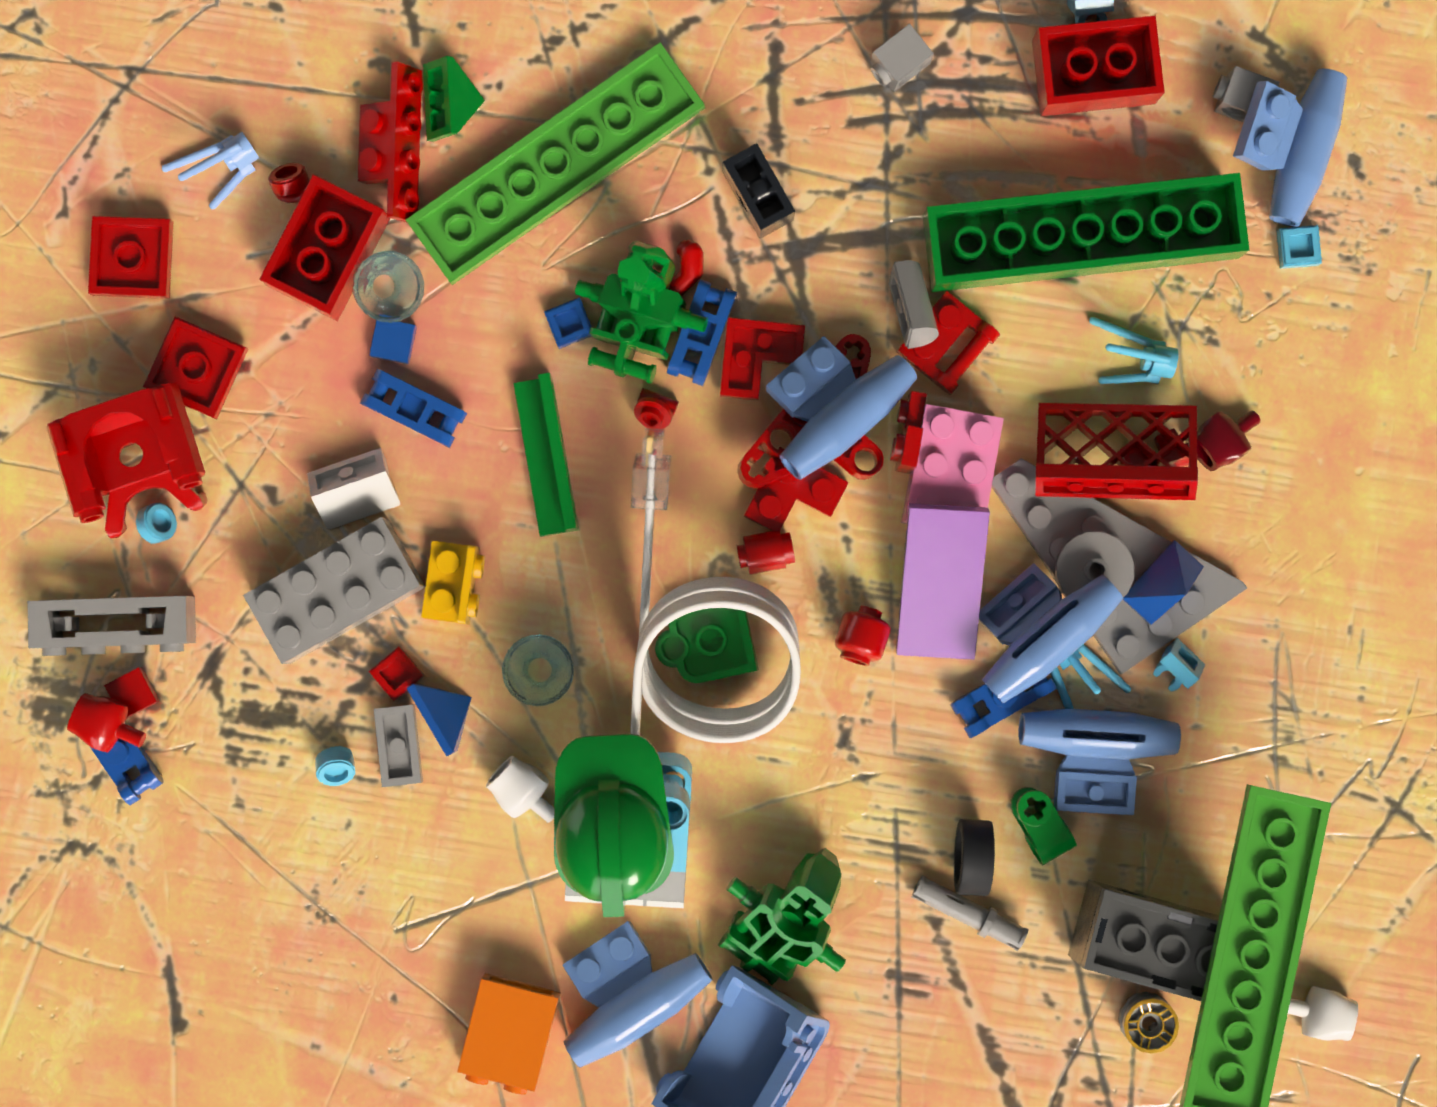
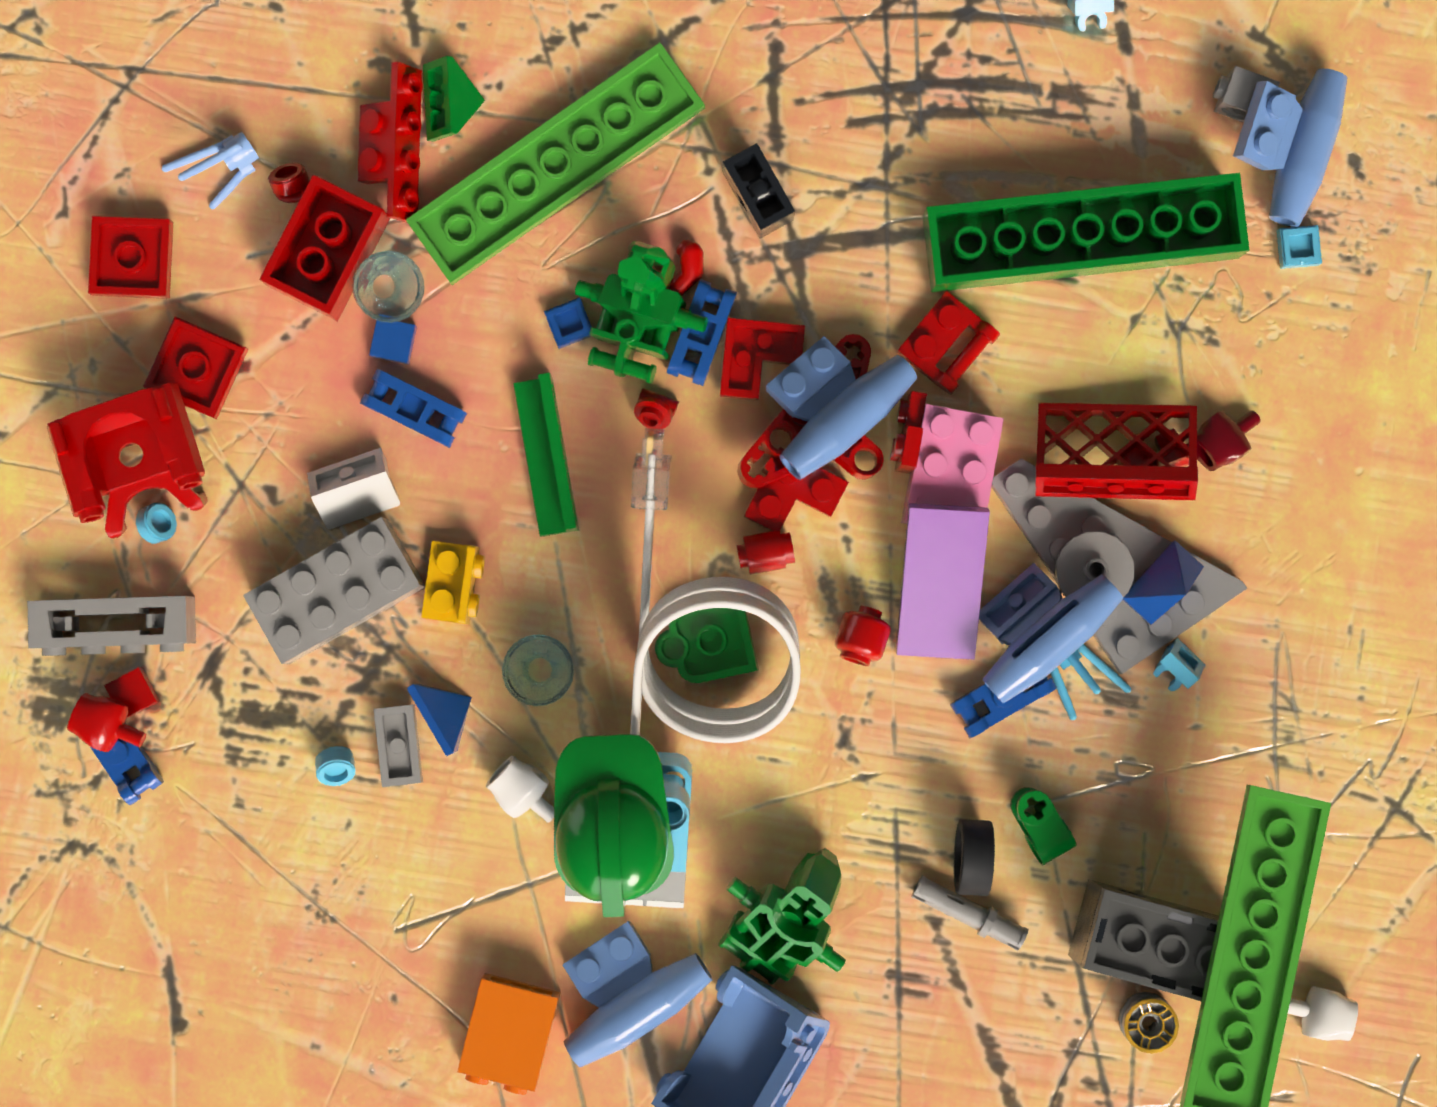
red tile [368,646,425,701] -> none
light grey brick [870,23,934,92] -> none
light grey brick [888,260,939,349] -> none
medium blue plate [1018,708,1181,815] -> none
red brick [1032,15,1165,116] -> none
medium azure plant [1089,317,1179,384] -> none

